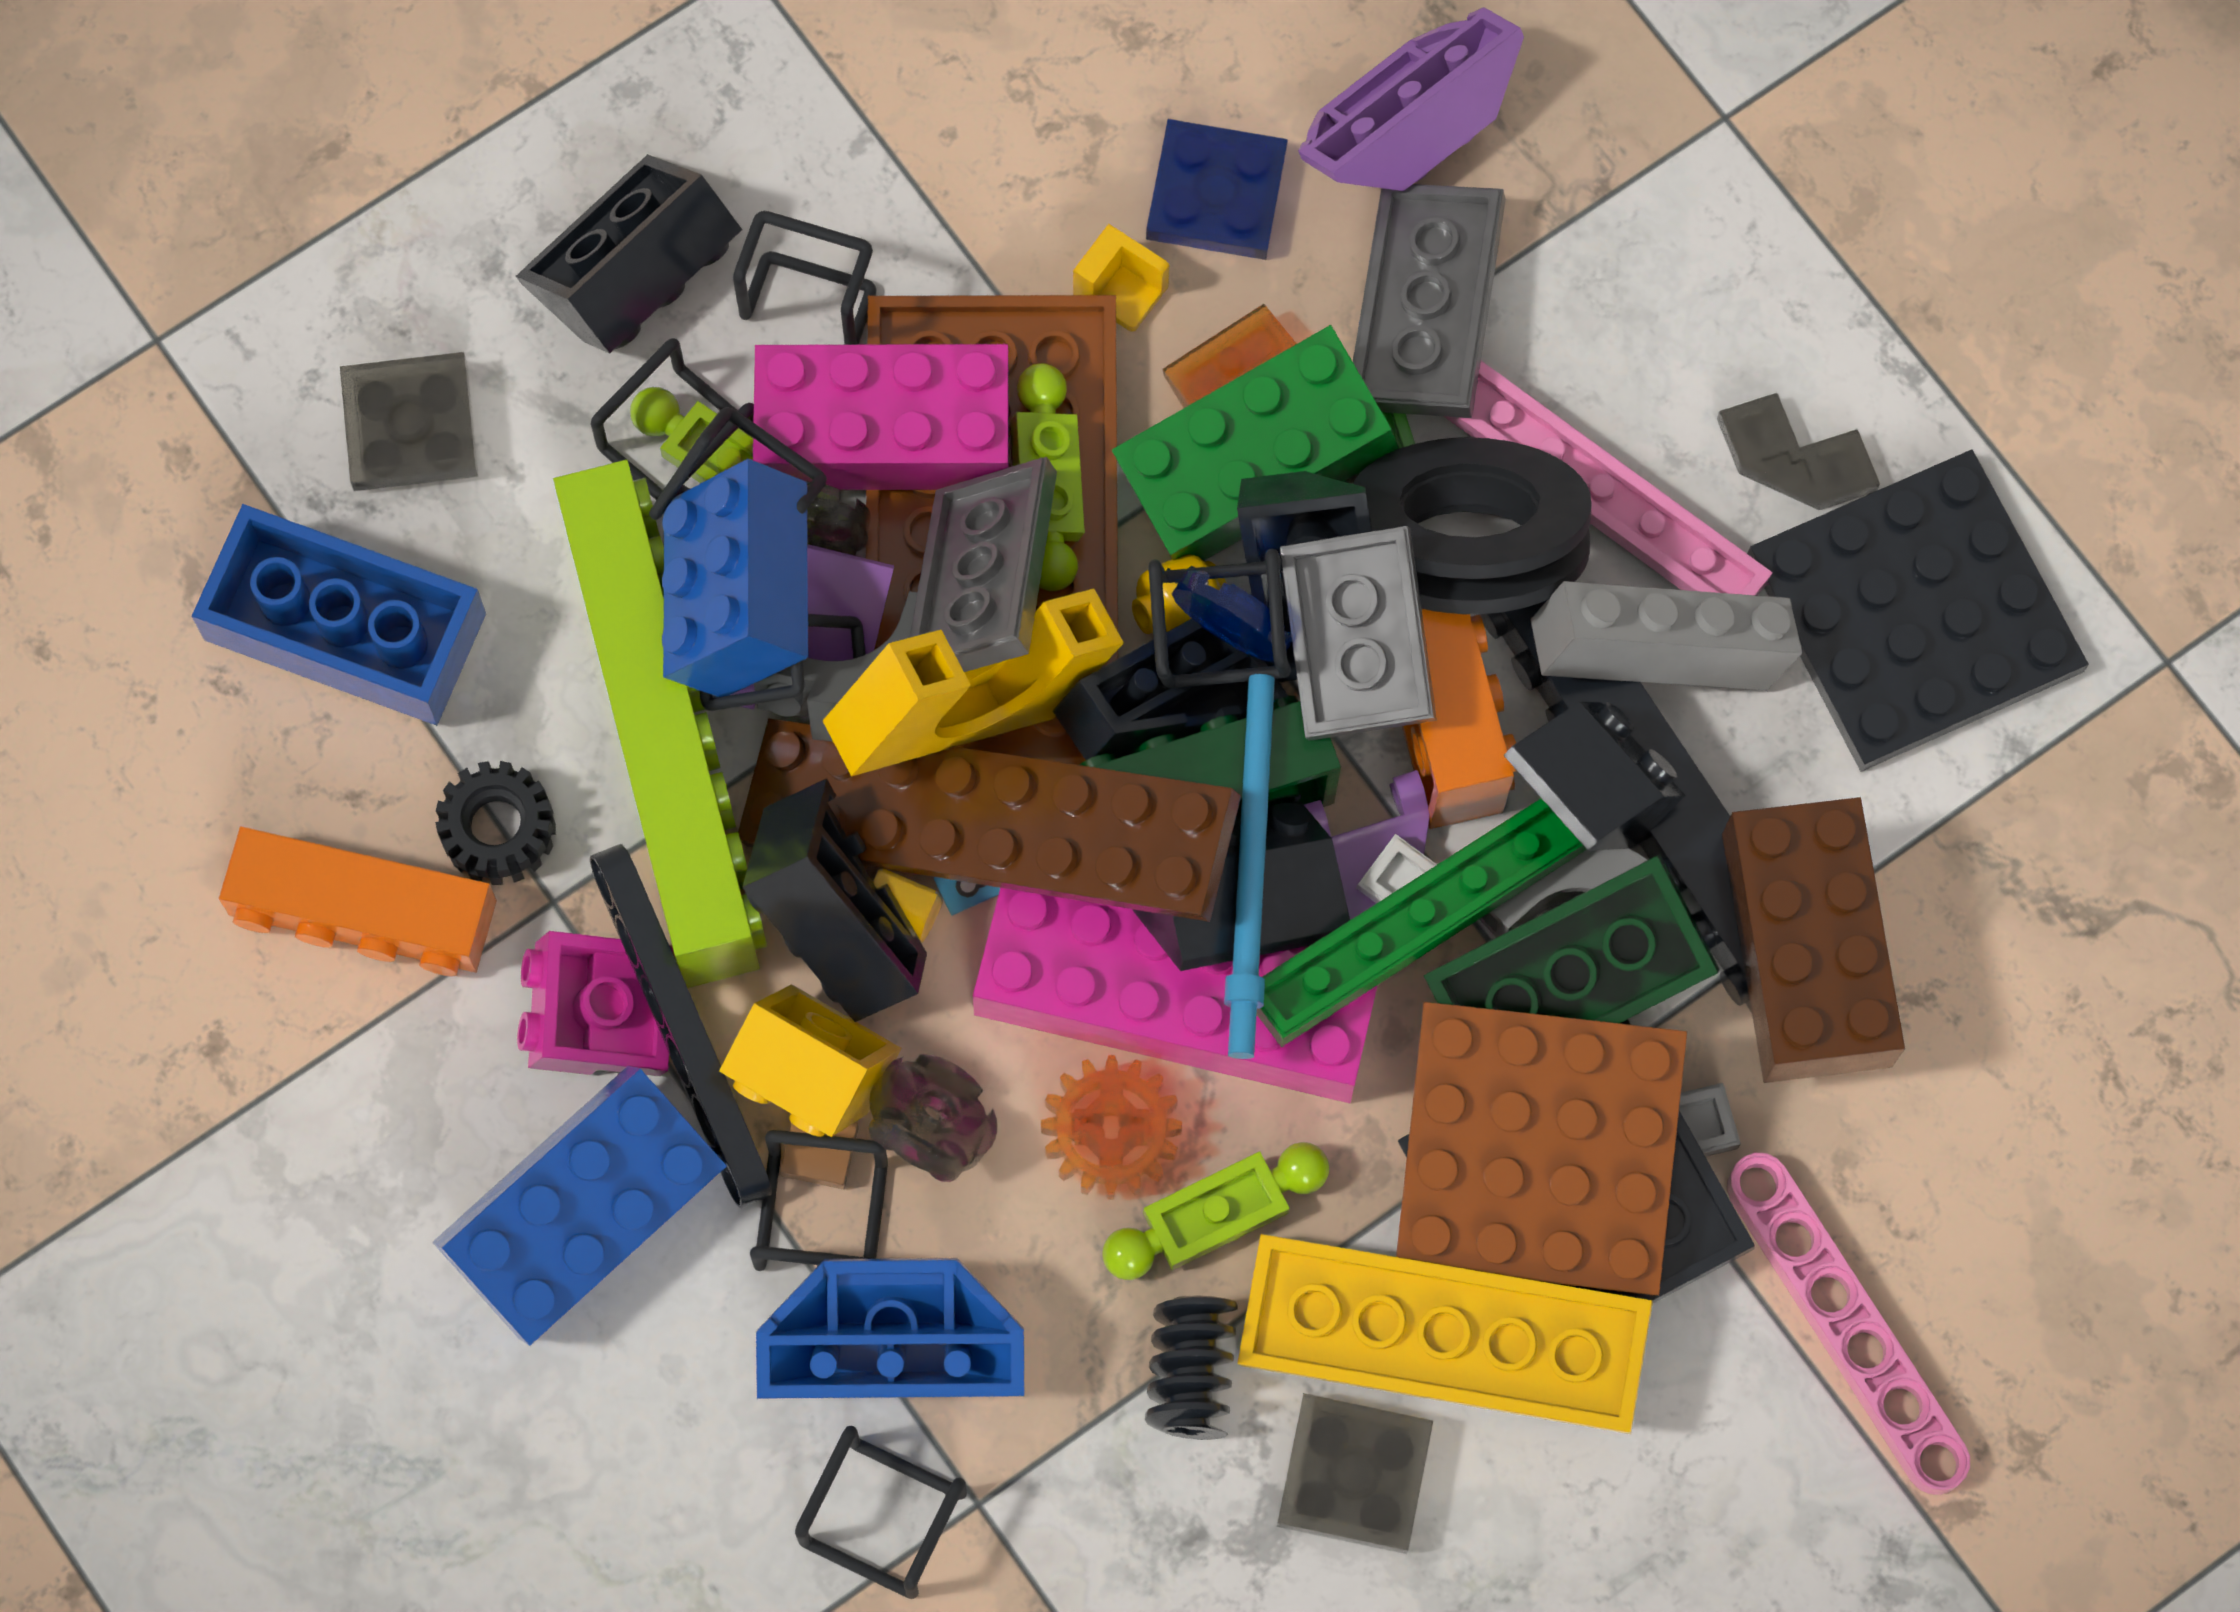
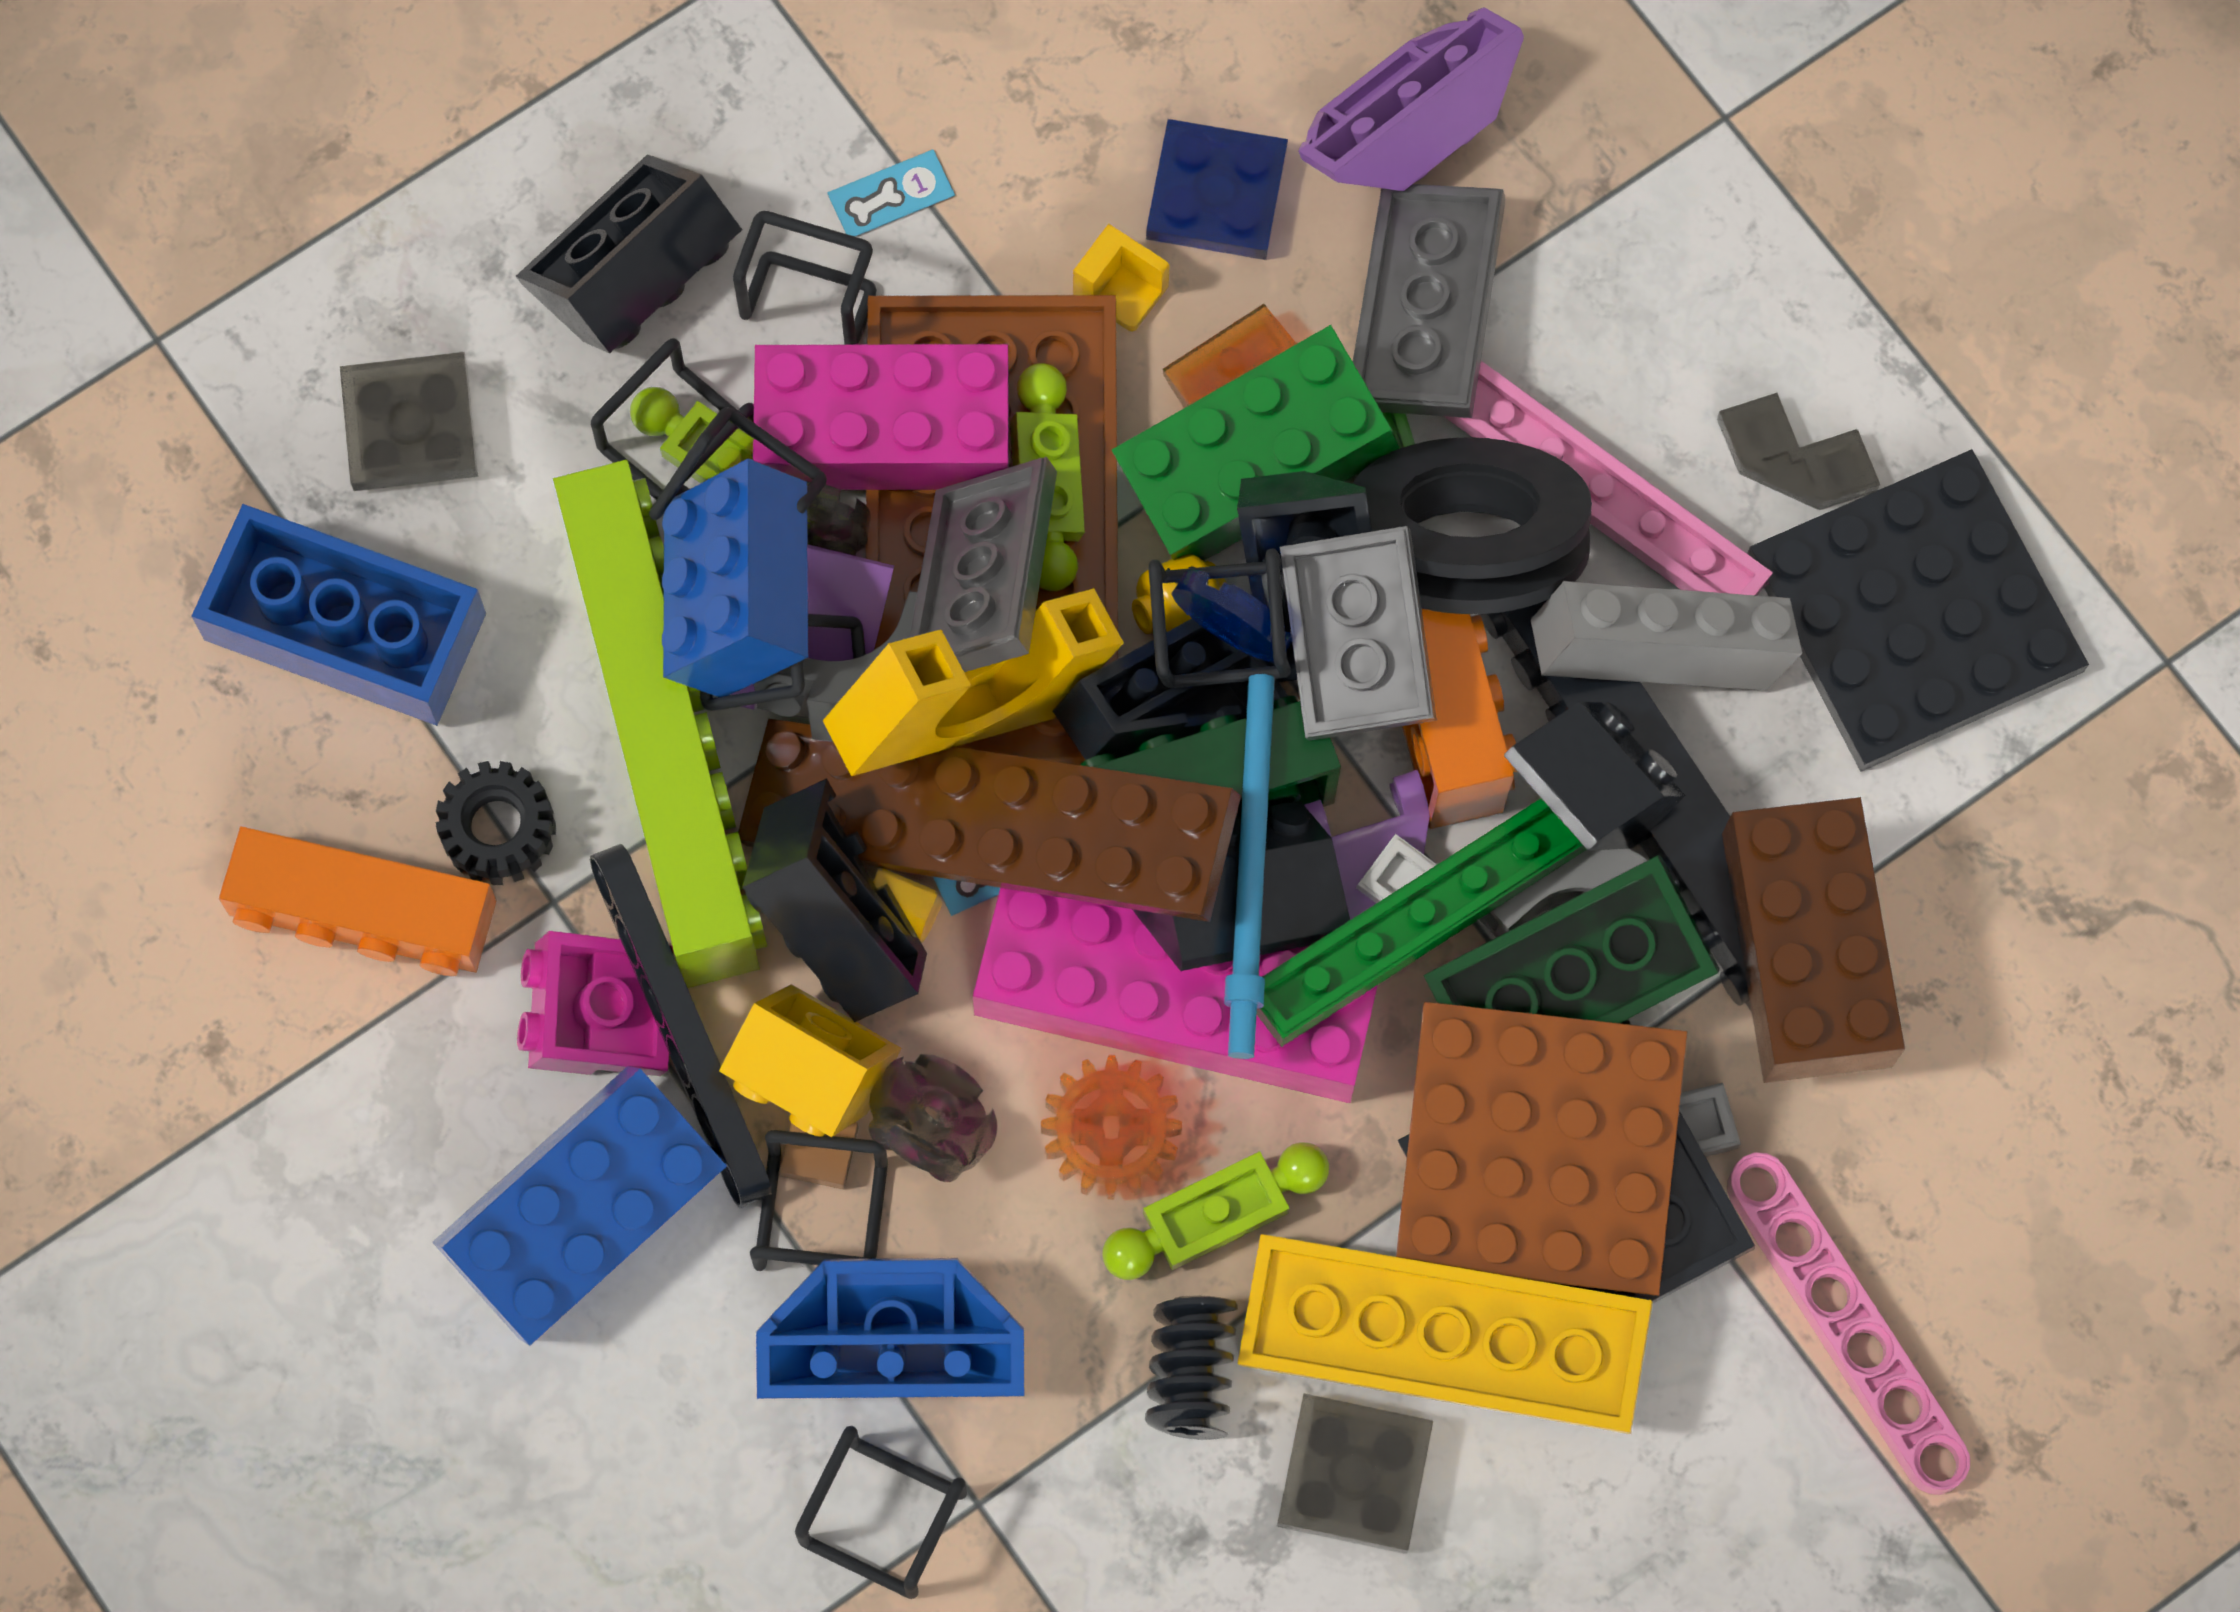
none -> medium azure sticker [827,149,955,237]

